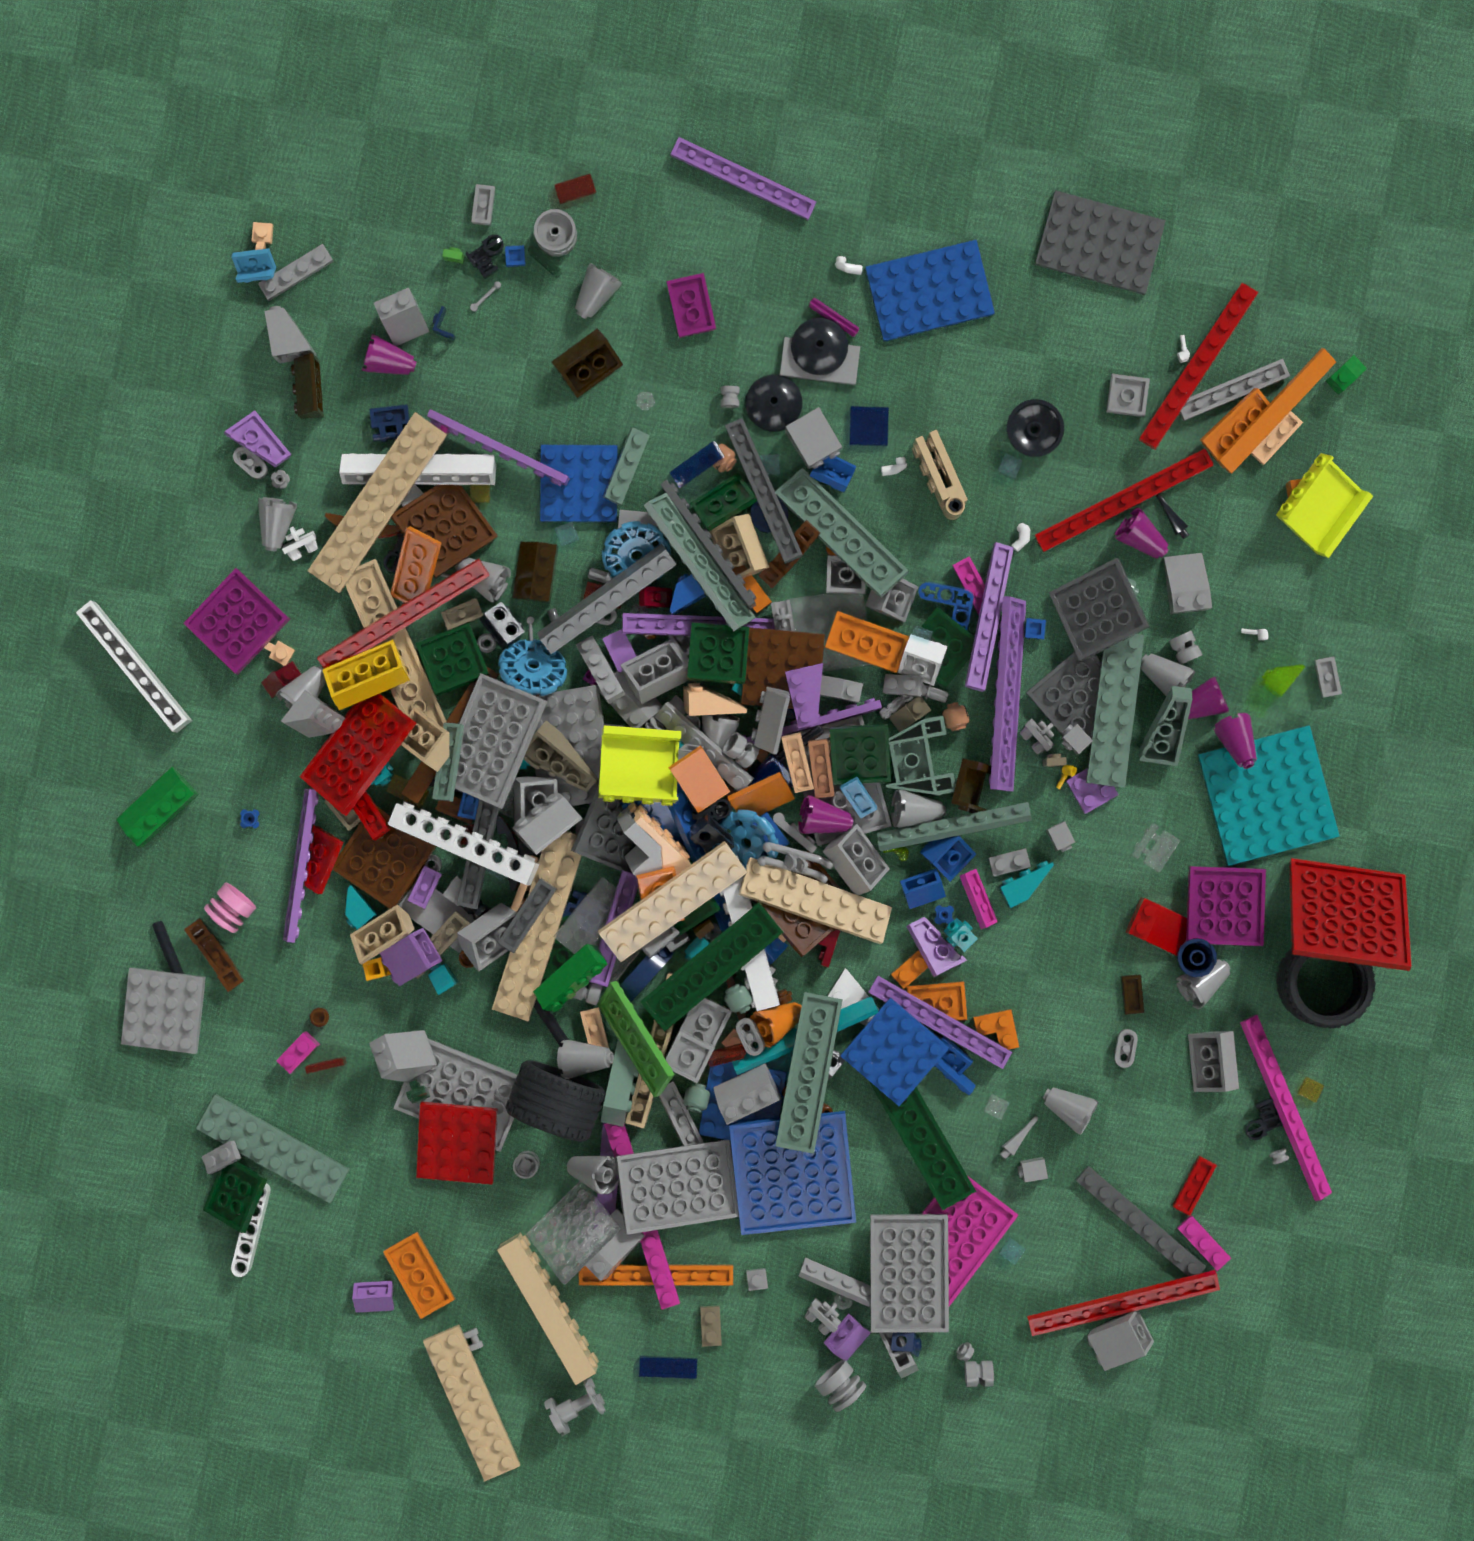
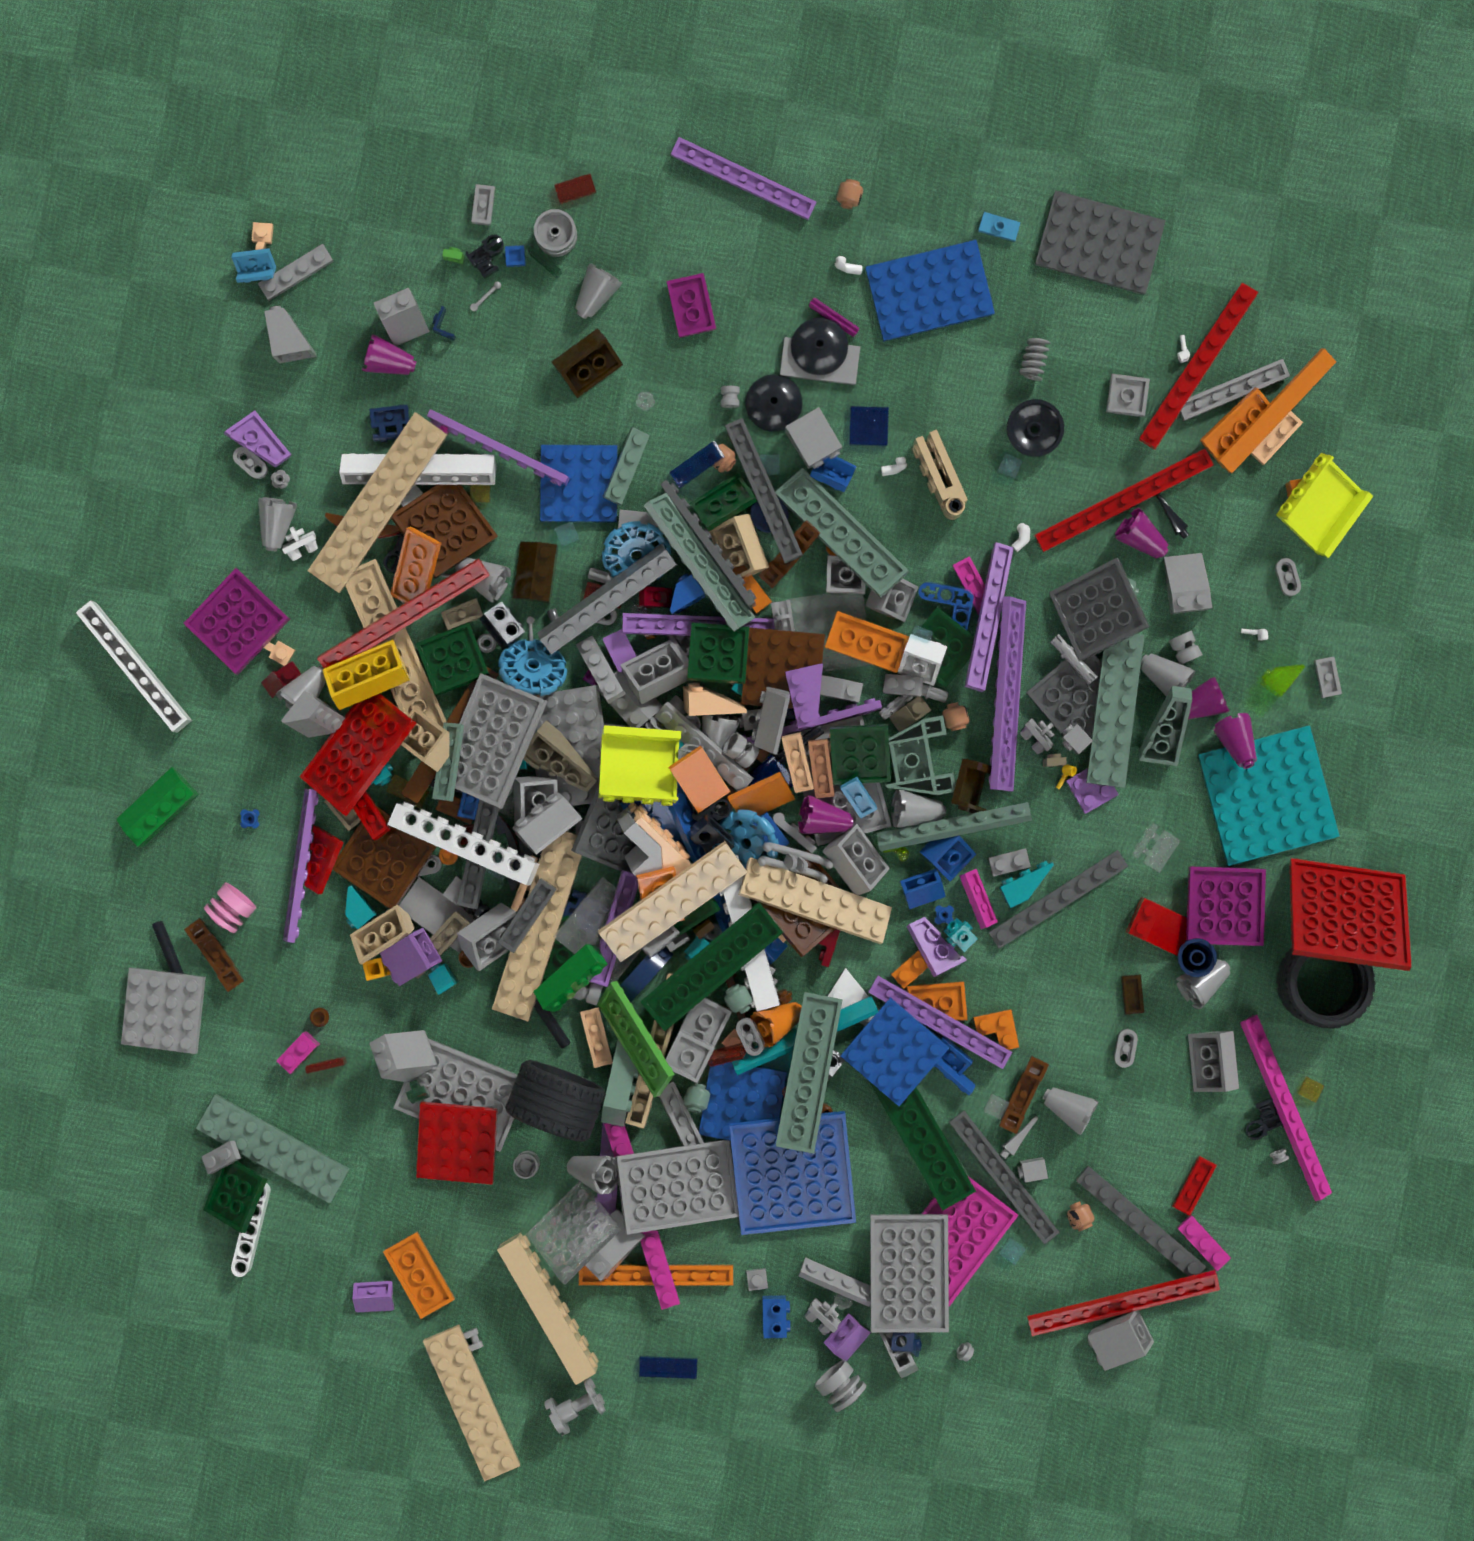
dark brown slope [291,353,324,419] -> none
medium lavender plate [408,866,442,909] -> none
light grey cone [557,1040,614,1079] -> none
dark tan plate [700,1305,722,1347] -> none
light grey slope [713,1063,782,1125] -> none
light grey wheel [964,1361,994,1387] -> none
blue plate [1024,618,1046,640] -> none
light grey brick [1046,821,1075,852] -> none
green slope [1326,355,1367,395] -> none
none -> orange tile [439,849,458,865]
none -> light grey brick [739,709,761,731]
none -> blue brick [762,1295,790,1338]
none -> nougat head [836,179,863,209]
none -> dark grey plate [949,1110,1060,1245]
none -> dark azure plate [978,212,1021,242]
none -> dark grey plate [988,850,1128,949]
none -> reddish brown slope [999,1056,1049,1134]
none -> light grey piece [1019,338,1051,381]
none -> light grey pin [1050,634,1098,685]
none -> nougat head [1066,1201,1095,1232]
none -> light grey plate [1275,558,1301,596]

